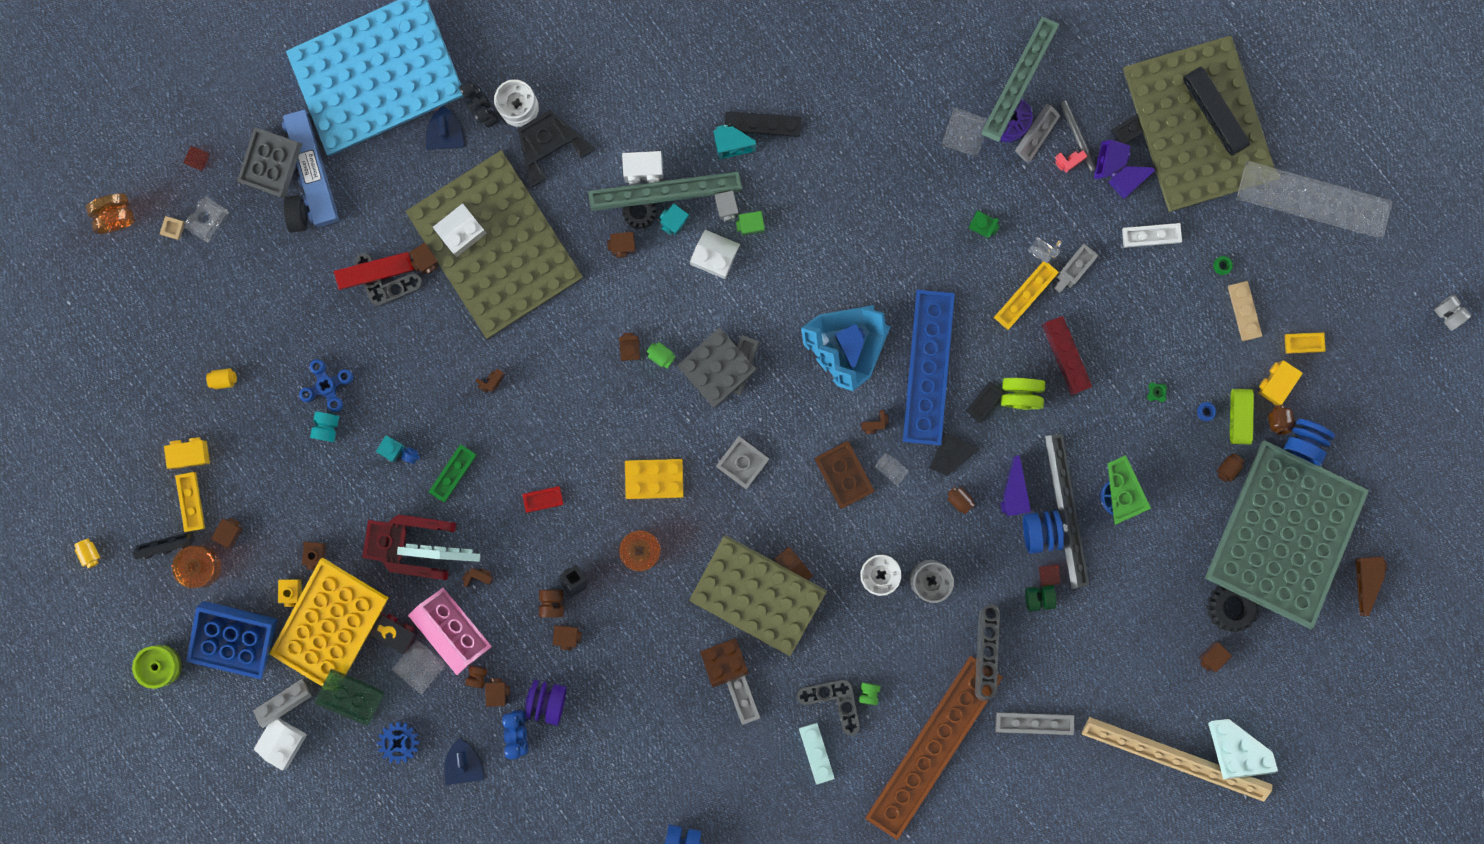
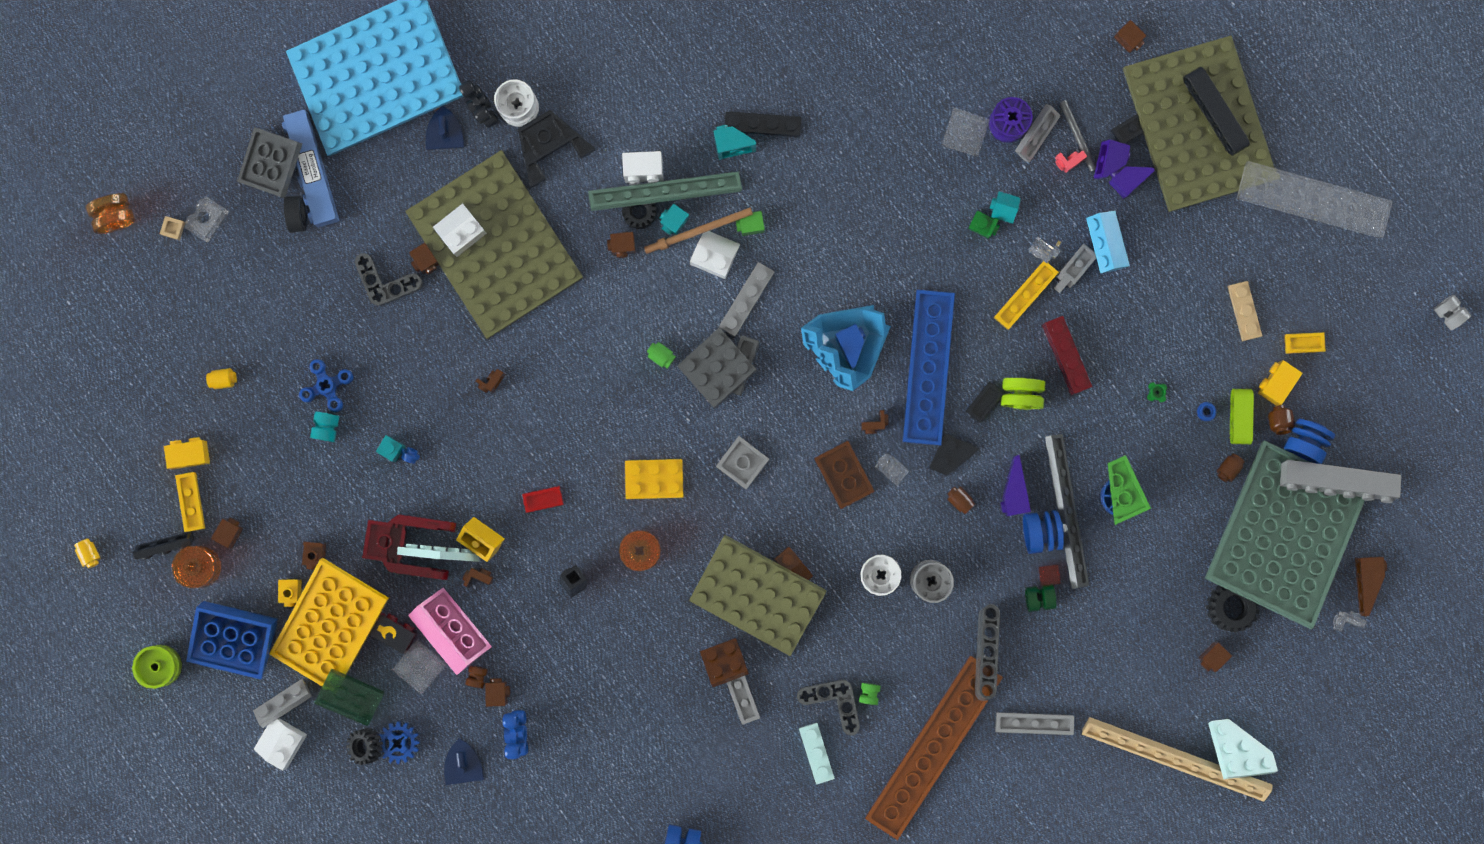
clear red tile [183,146,210,171] -> none
red tile [333,252,414,290] -> none
green plate [429,444,477,503] -> none
dark purple wheel [525,679,567,726] -> none
reddish brown wheel [539,590,564,618] -> none
reddish brown brick [552,625,582,650] -> none
reddish brown bracket [619,333,640,361] -> none
light grey brick [715,191,738,222] -> none
sand green plate [981,17,1059,142] -> none
white plate [1122,223,1182,248] -> none
green plate [1213,256,1233,275] -> none
none -> black tyre [346,728,383,765]
none -> yellow brick [456,517,505,562]
none -> medium nougat bar [644,207,753,254]
none -> light grey plate [719,262,775,337]
none -> teal brick [989,191,1021,224]
none -> medium azure brick [1086,211,1130,273]
none -> reddish brown brick [1114,20,1146,53]
none -> light grey brick [1280,460,1401,503]
none -> clear bracket [1333,611,1367,631]

